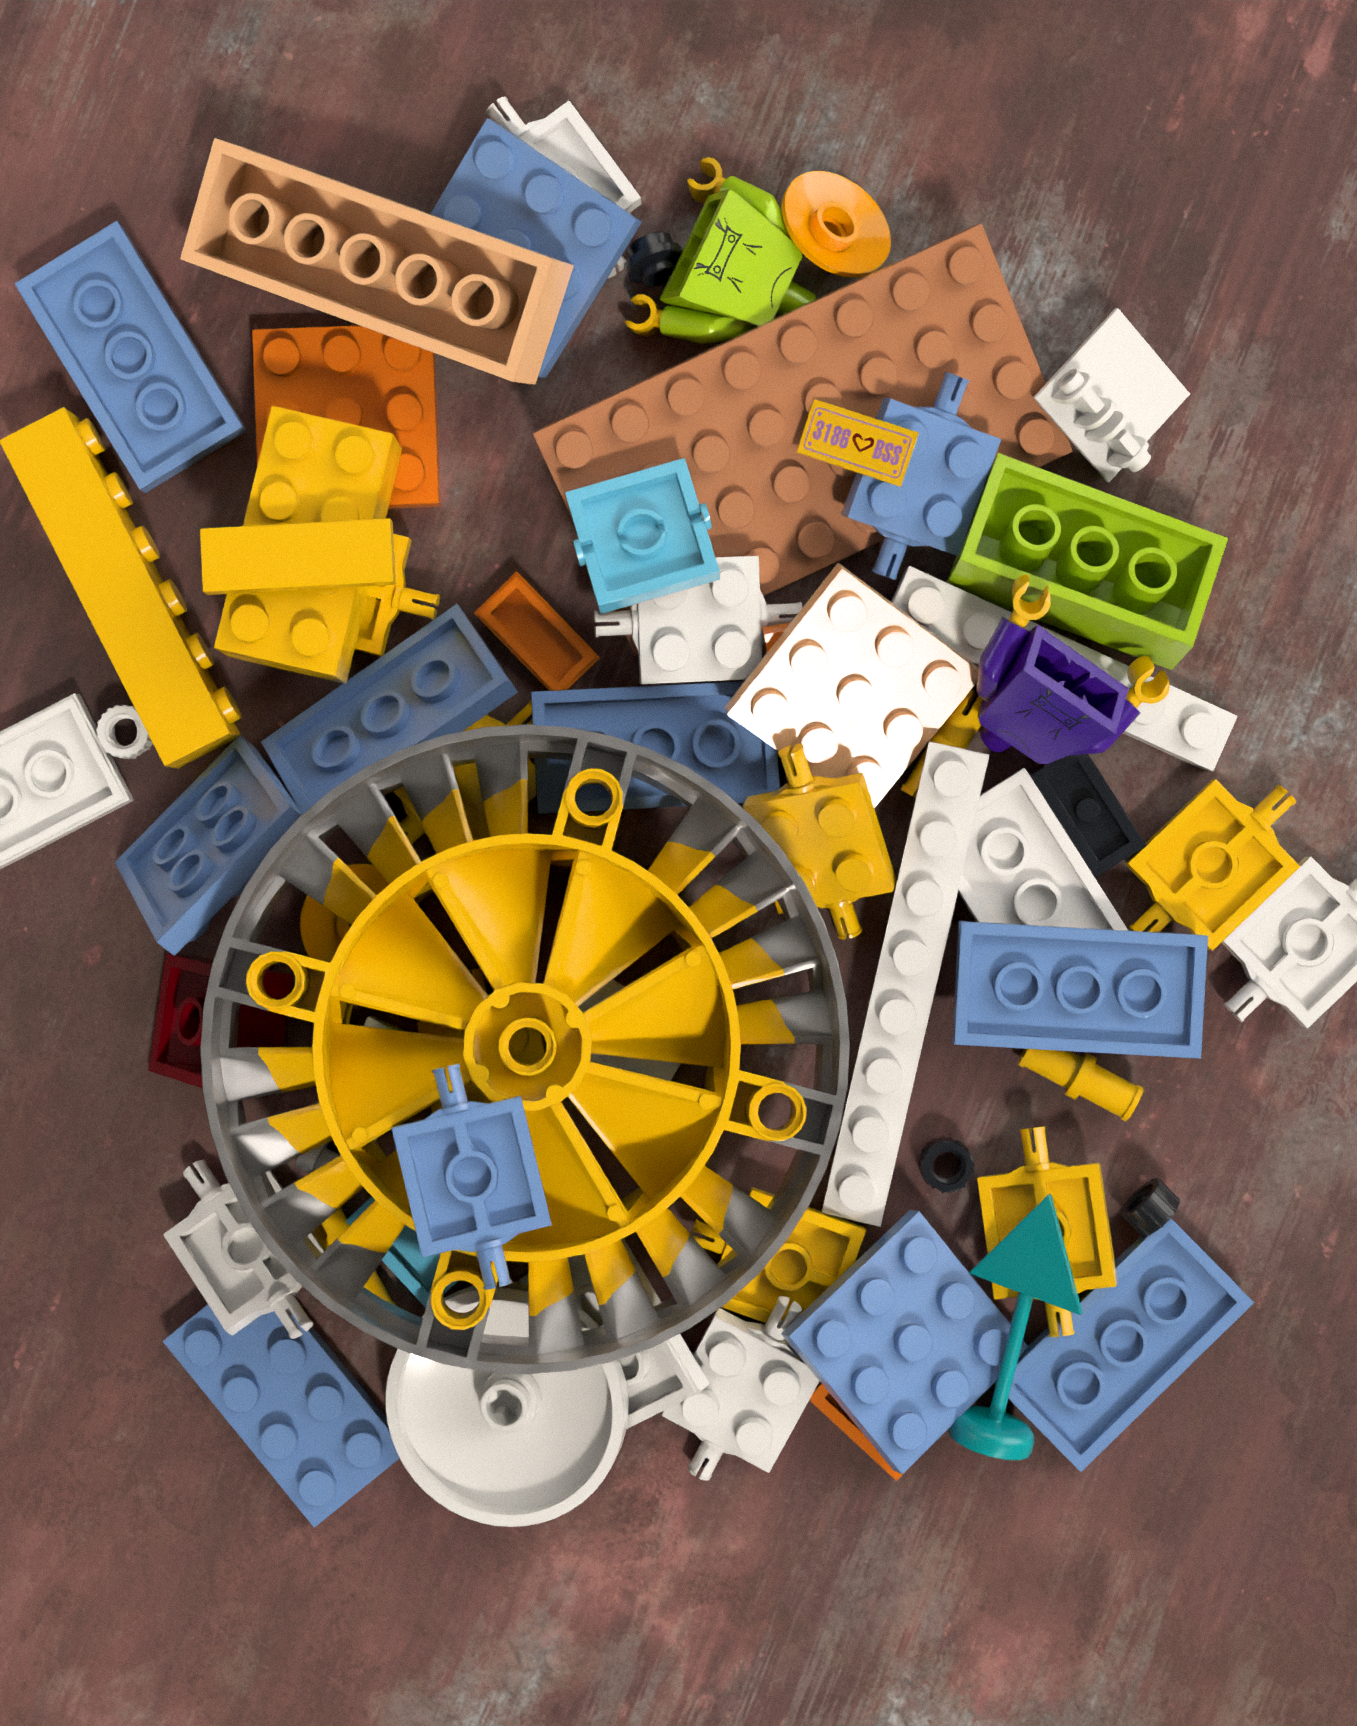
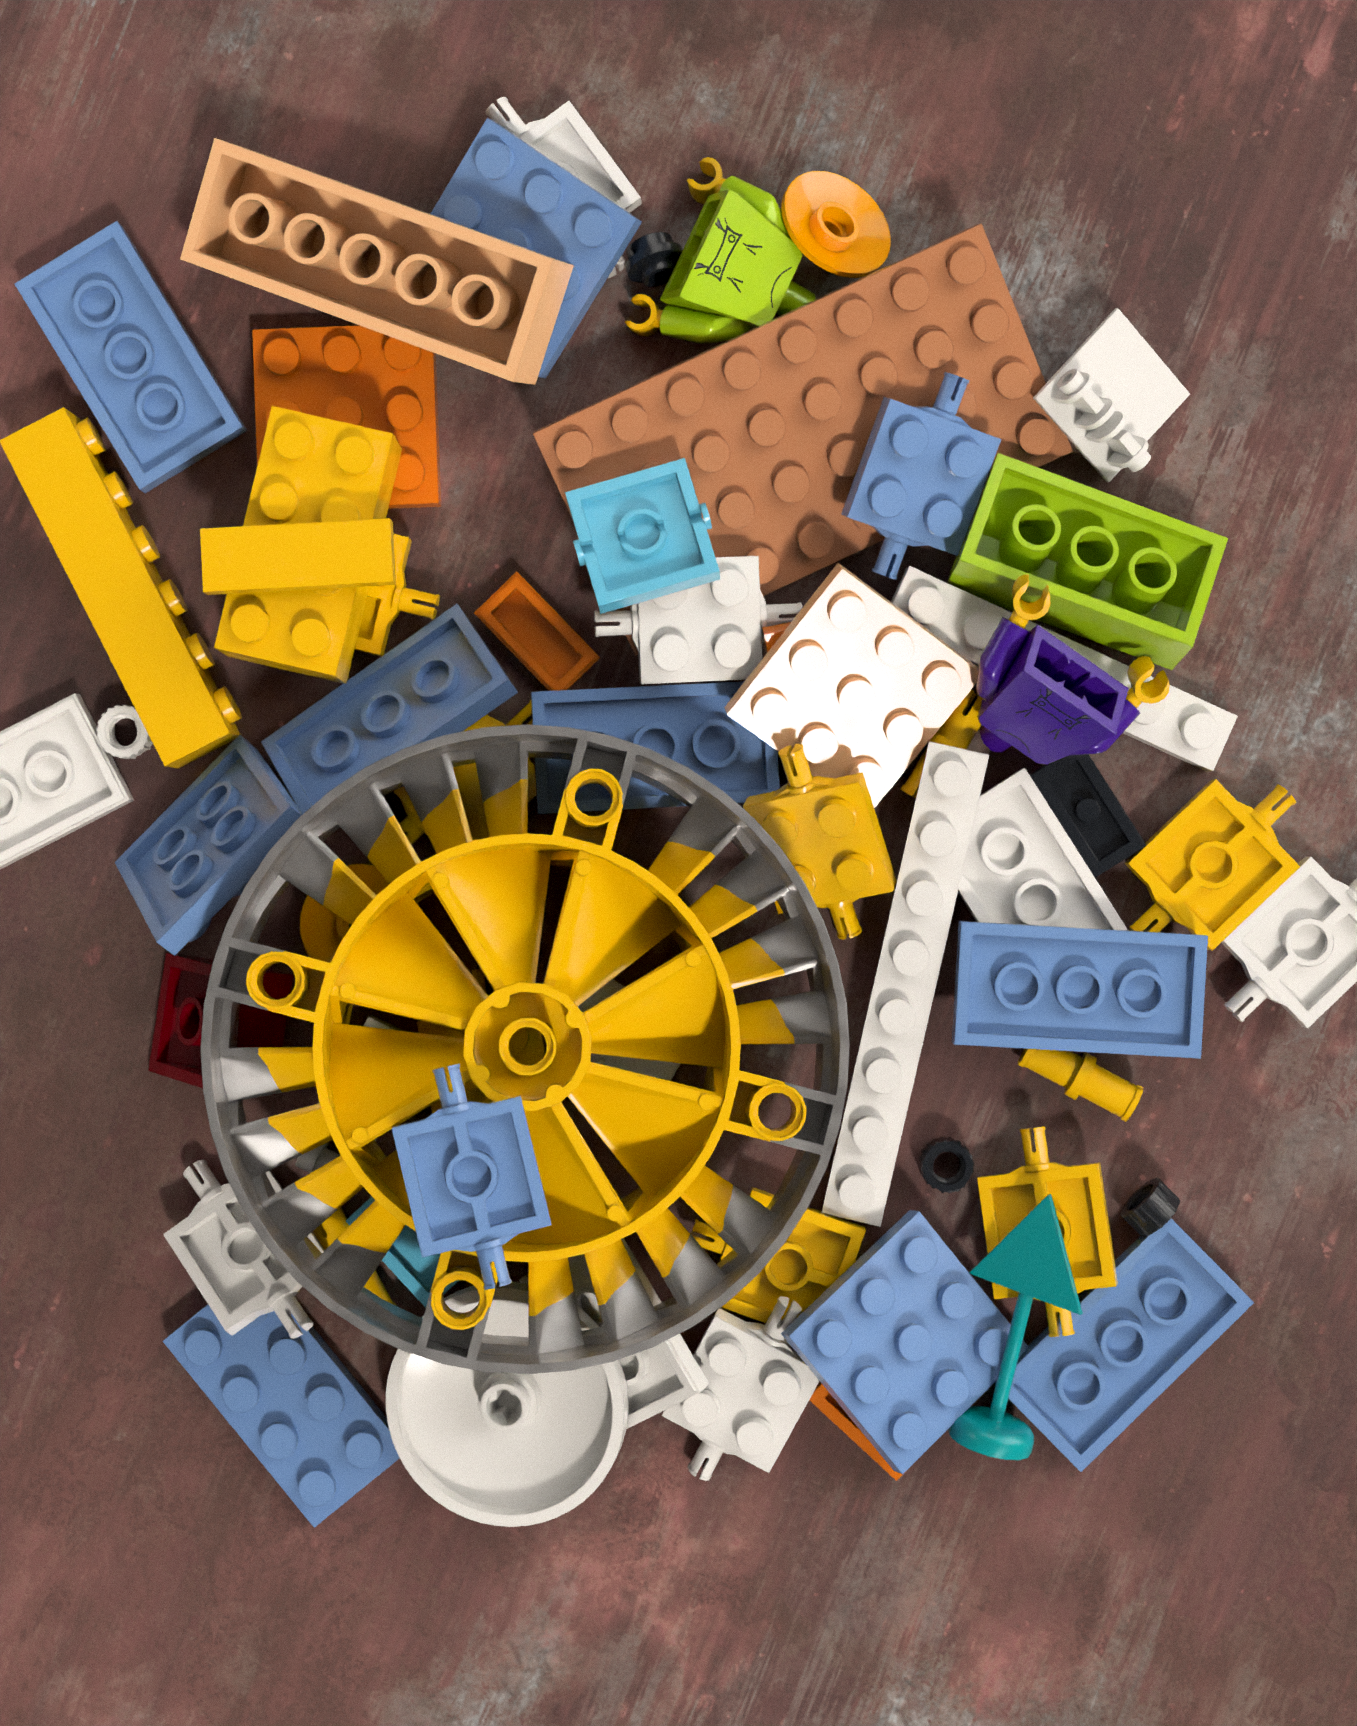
yellow sticker [797,399,919,487] -> none

